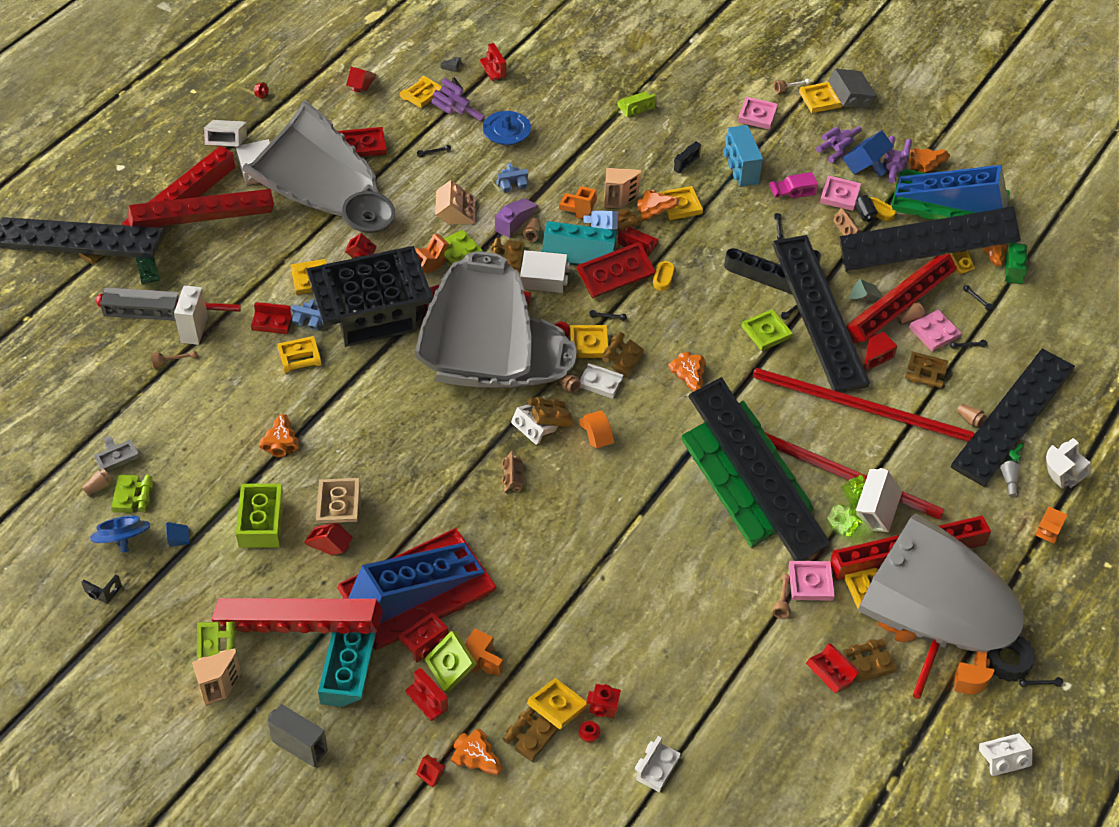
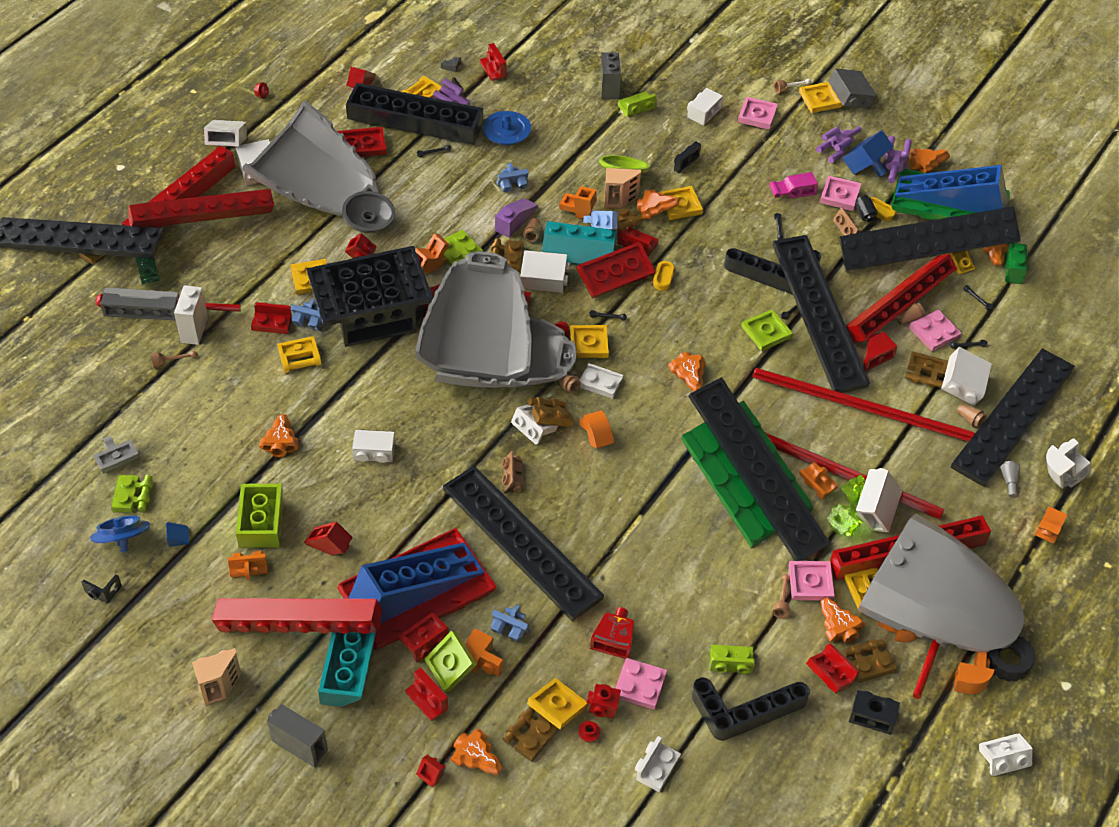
medium nougat cone [81,469,113,496] -> none
lime plate [197,622,237,660] -> none
tan slope [316,478,361,523] -> none
light nougat slope [435,180,476,224] -> none
pearl gold plate [602,332,644,378] -> none
dark azure brick [723,125,763,187] -> none
sand green tile [850,279,881,303] -> none
green hand [1006,443,1024,463] -> none
black hinge [1019,677,1063,687] -> none
none -> orange hips [228,551,268,580]
none -> black brick [346,83,483,145]
none -> white brick [352,430,395,463]
none -> black plate [443,465,604,622]
none -> medium blue hips [491,604,531,642]
none -> red torso [590,607,634,659]
none -> lime dish [599,155,650,175]
none -> dark grey piece [600,52,621,99]
none -> bright pink plate [616,658,667,710]
none -> white brick [687,88,723,126]
none -> black beam [692,677,810,741]
none -> lime bracket [710,644,755,674]
none -> orange hips [799,462,838,499]
none -> orange rock [821,598,866,644]
none -> black brick [849,690,900,735]
none -> white brick [942,347,992,406]

